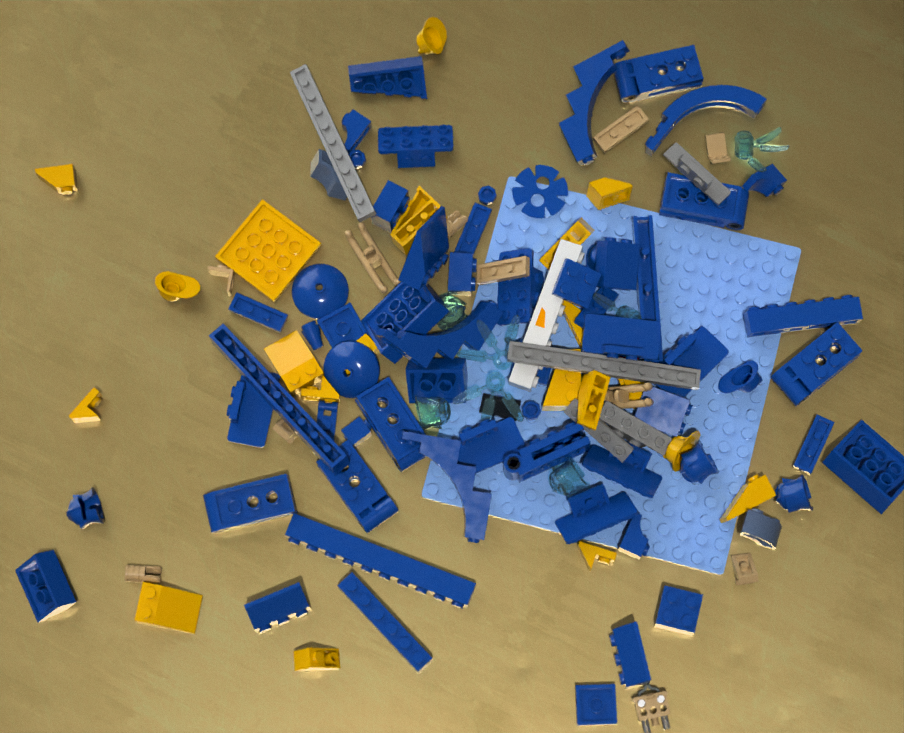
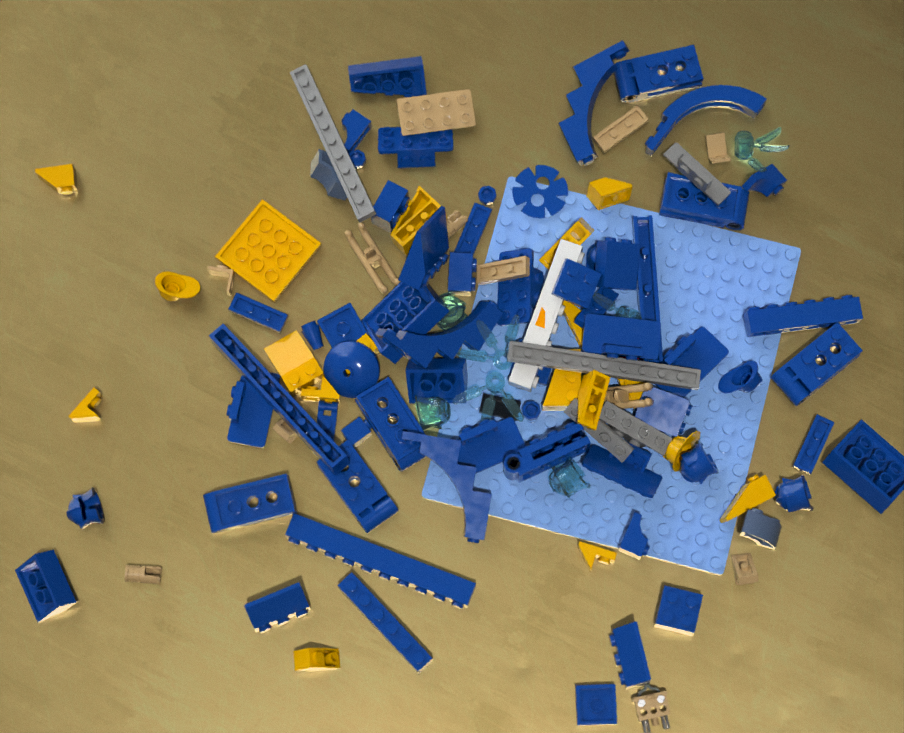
yellow slope [134,582,203,634] -> none
blue dish [292,264,349,319] -> none
yellow piece [416,17,447,55] -> none
blue bracket [555,484,638,544] -> none
none -> tan bracket [396,89,476,136]

